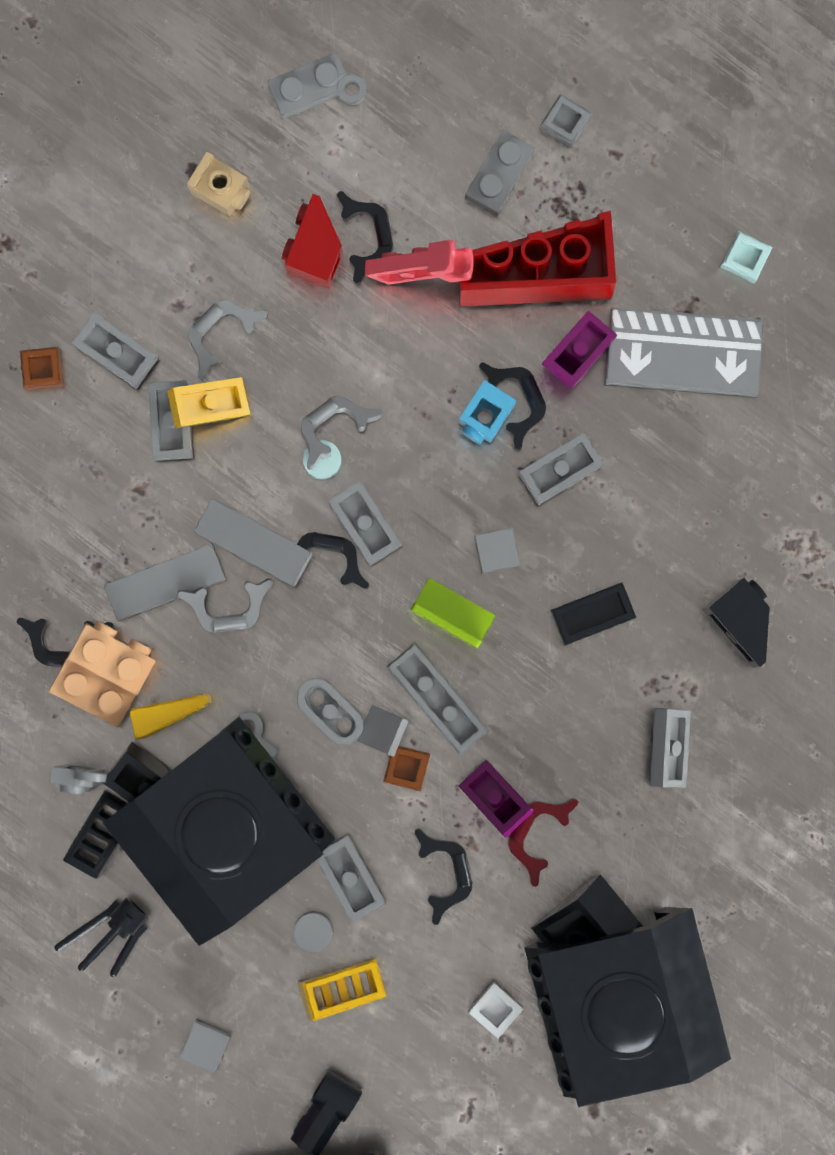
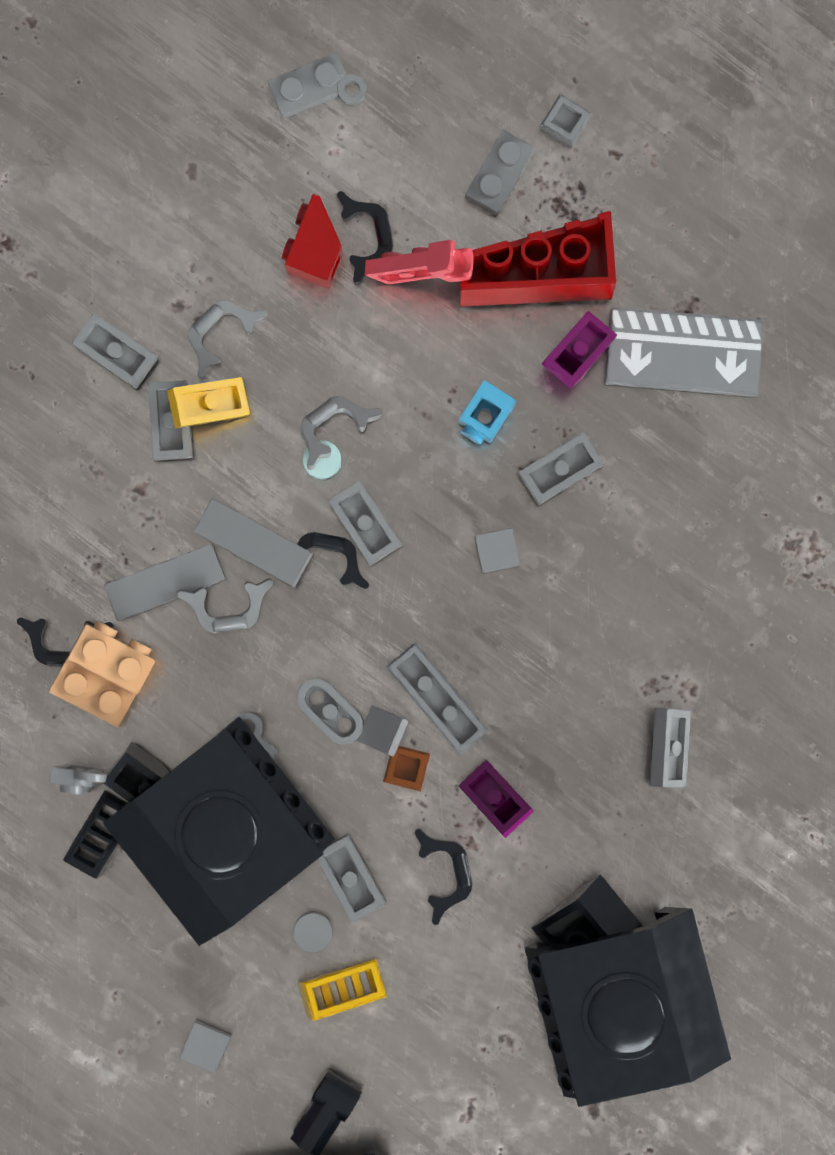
dark orange tile [20,347,64,391] -> none
black plant [54,897,149,977] -> none
yellow slope [130,694,212,740] -> none
tan brick [187,152,250,217] -> none
lime panel [410,578,496,649] -> none
white plate [468,981,524,1039] -> none
black helmet [479,362,546,451] -> none
dark red helmet [508,798,578,887] -> none
black tile [550,582,637,646] -> none
black slope [703,578,770,668] -> none
light aqua tile [720,231,773,284] -> none

